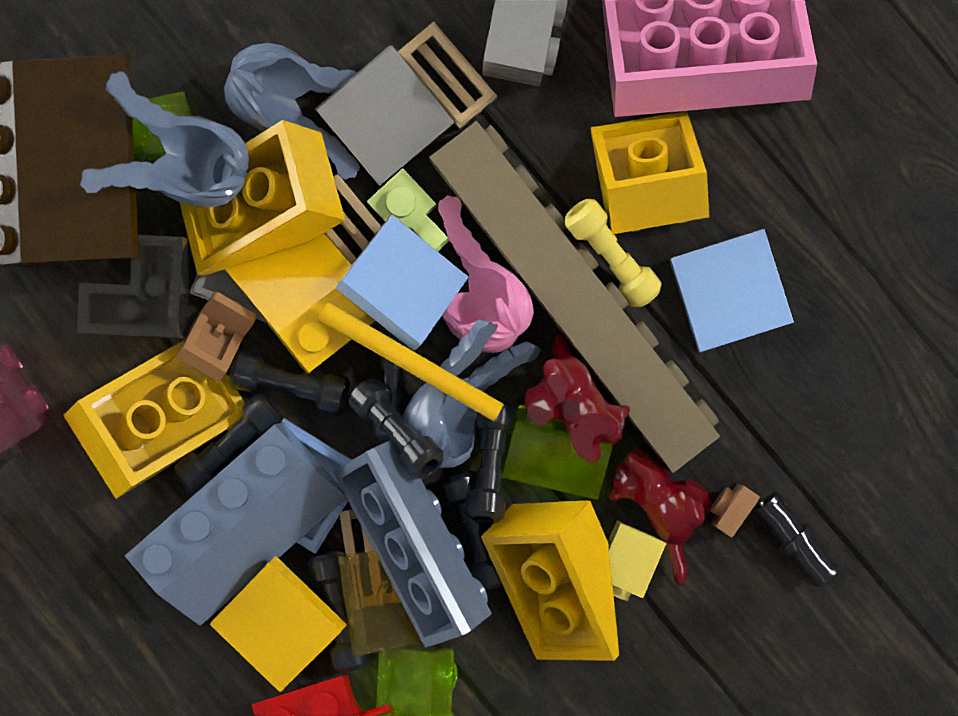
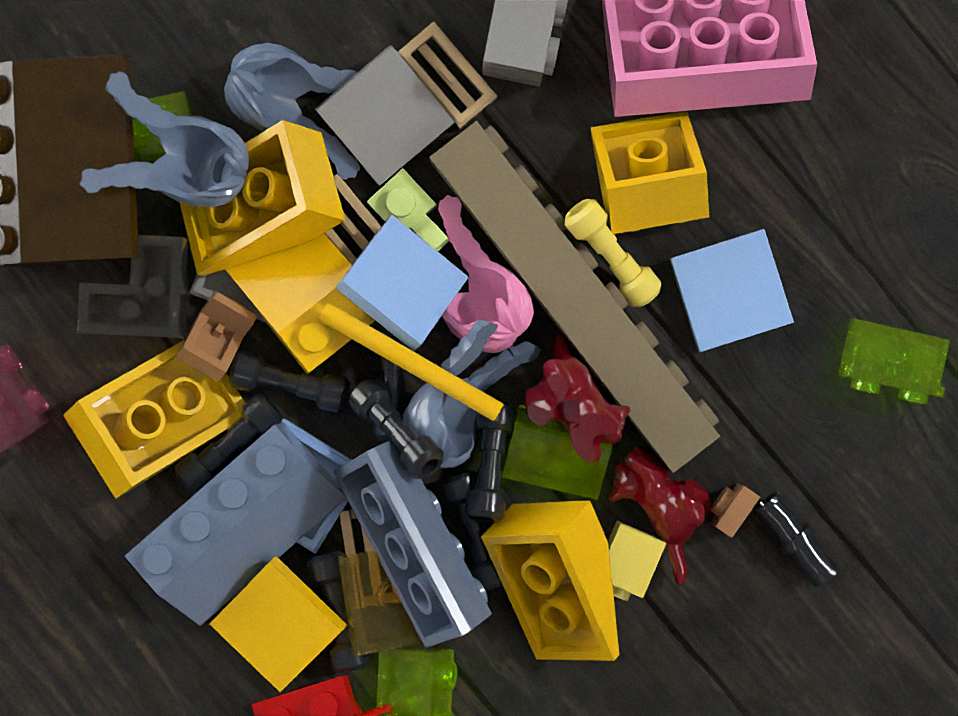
none -> clear neon green bracket [838,319,950,405]

